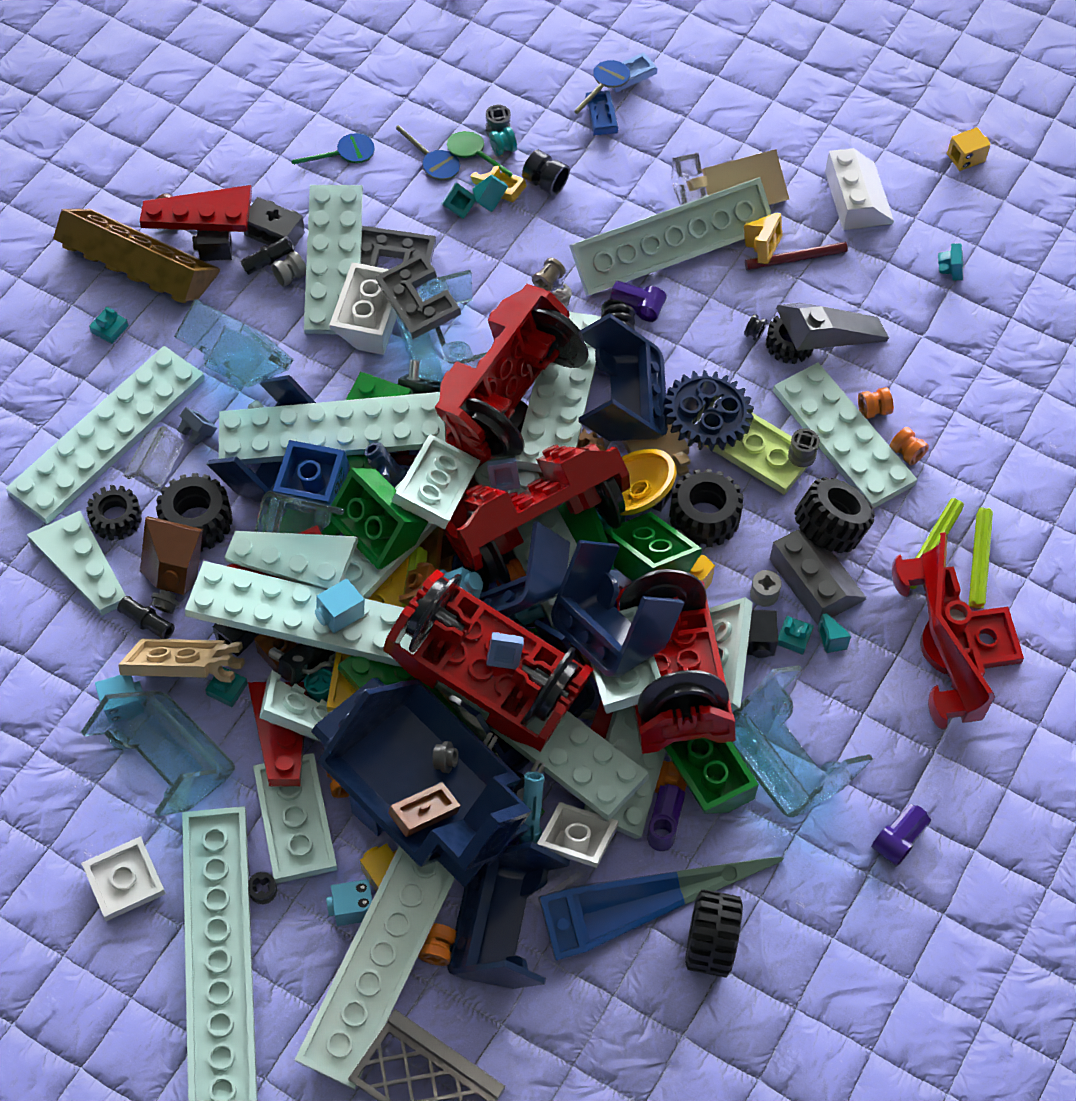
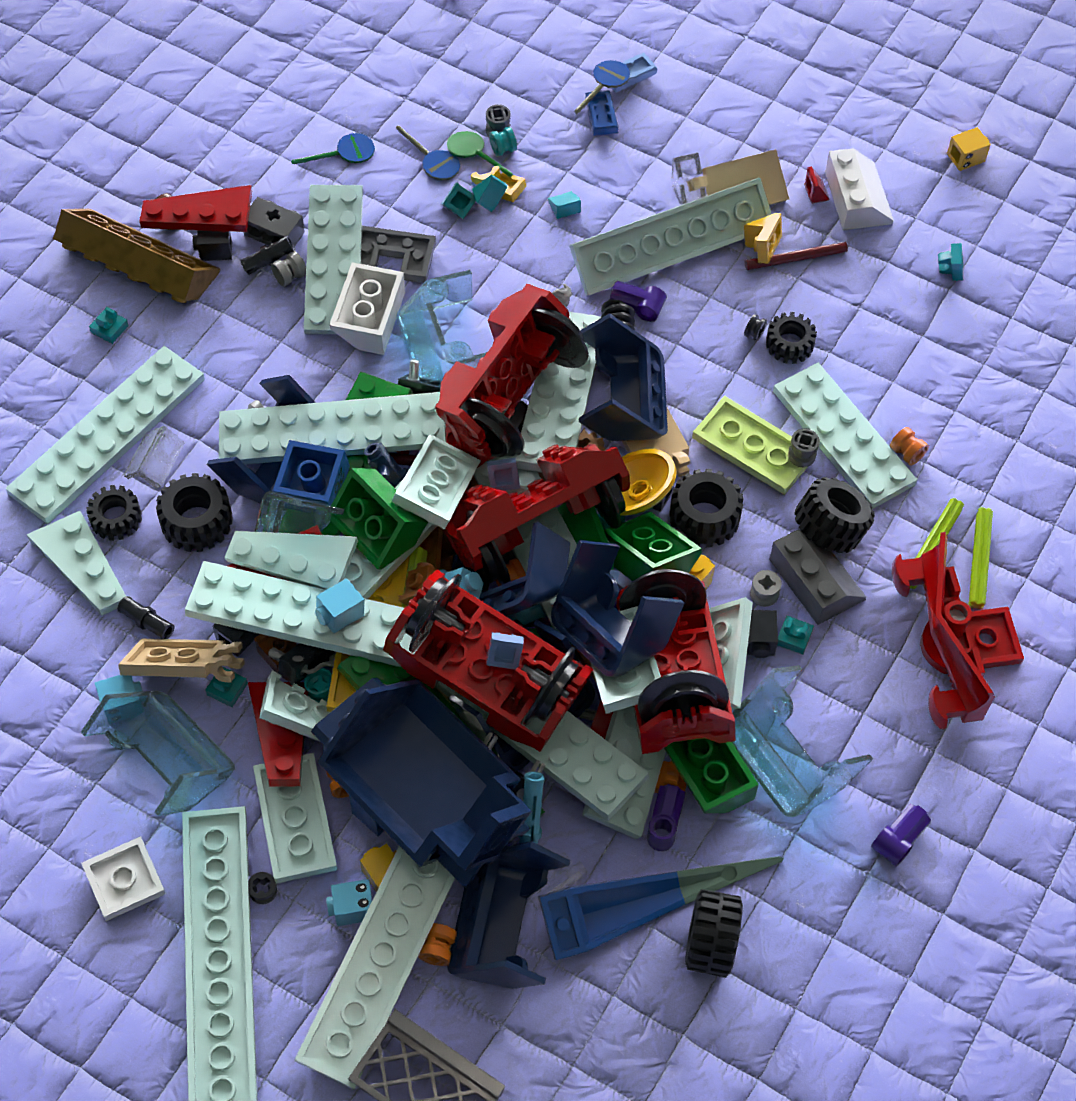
reddish brown slope [140,516,203,595] -> none
dark grey plate [151,589,180,614] -> none
clear light blue windscreen [174,299,294,390] -> none
sand blue tile [177,407,218,445] -> none
dark grey plate [375,253,461,339] -> none
plate [388,782,461,837] -> none
dark grey plate [433,741,458,773] -> none
black wheel [522,149,570,196] -> none
dark tan bush [531,257,566,291] -> none
white slope [537,802,618,868] -> none
dark blue gear [663,370,754,452] -> none
dark grey wedge [776,303,889,351] -> none
teal slope [818,613,851,653] -> none
orange wheel [858,387,894,419] -> none
none -> slope [548,191,581,219]
none -> red slope [804,166,829,203]

